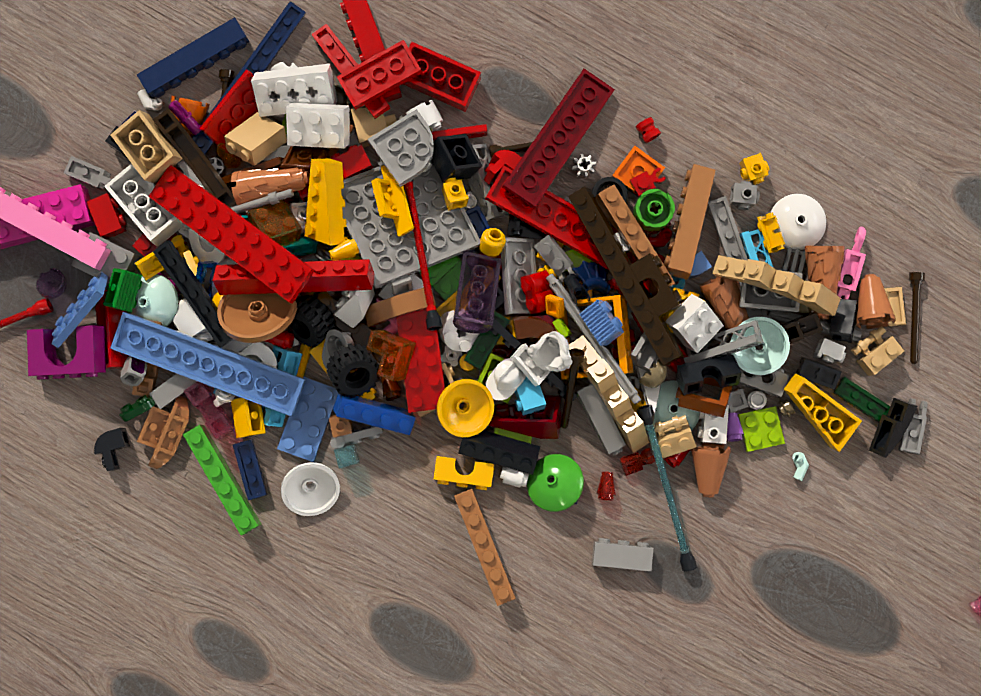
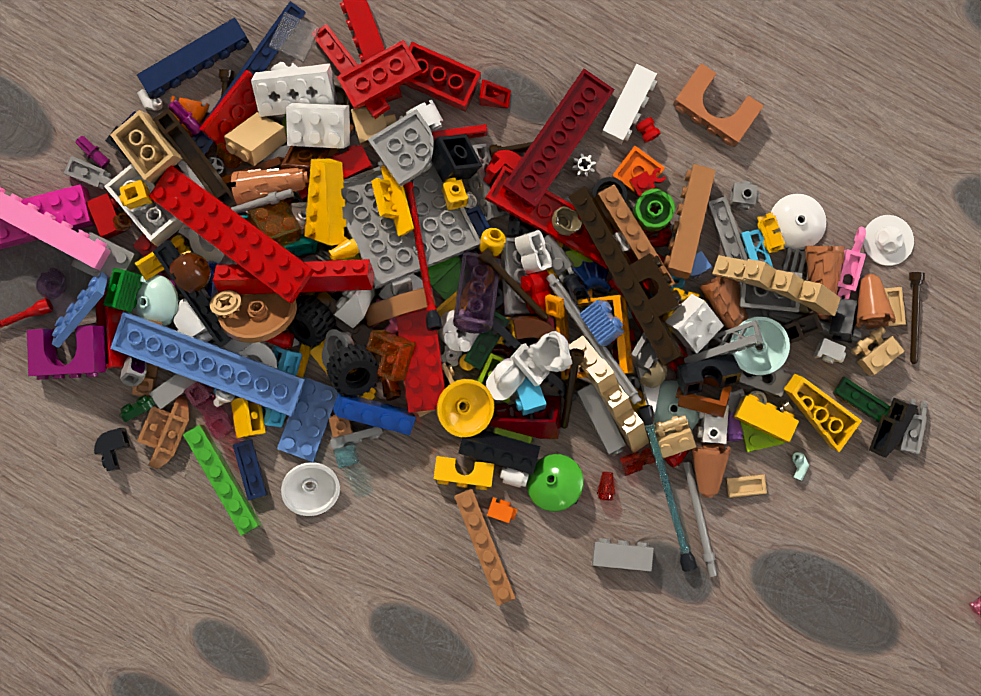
lime tile [552,319,572,338] -> none
yellow brick [739,153,769,185] -> none
black hinge [796,356,842,390] -> none
none -> magenta axle [75,136,110,169]
none -> reddish brown plate [113,213,132,231]
none -> yellow brick [119,180,153,210]
none -> reddish brown cylinder [170,252,211,293]
none -> tan gear [210,290,242,318]
none -> clear tile [269,12,320,63]
none -> dark brown piece [477,247,549,321]
none -> red slope [480,79,511,109]
none -> orange brick [487,497,517,523]
none -> white brick [515,230,552,274]
none -> dark tan hair [552,207,583,236]
none -> white brick [601,64,657,145]
none -> nougat arch [673,63,764,147]
none -> light grey bar [683,461,717,577]
none -> tan tile [725,474,767,498]
none -> yellow brick [732,394,799,442]
none -> white hat [863,215,914,266]

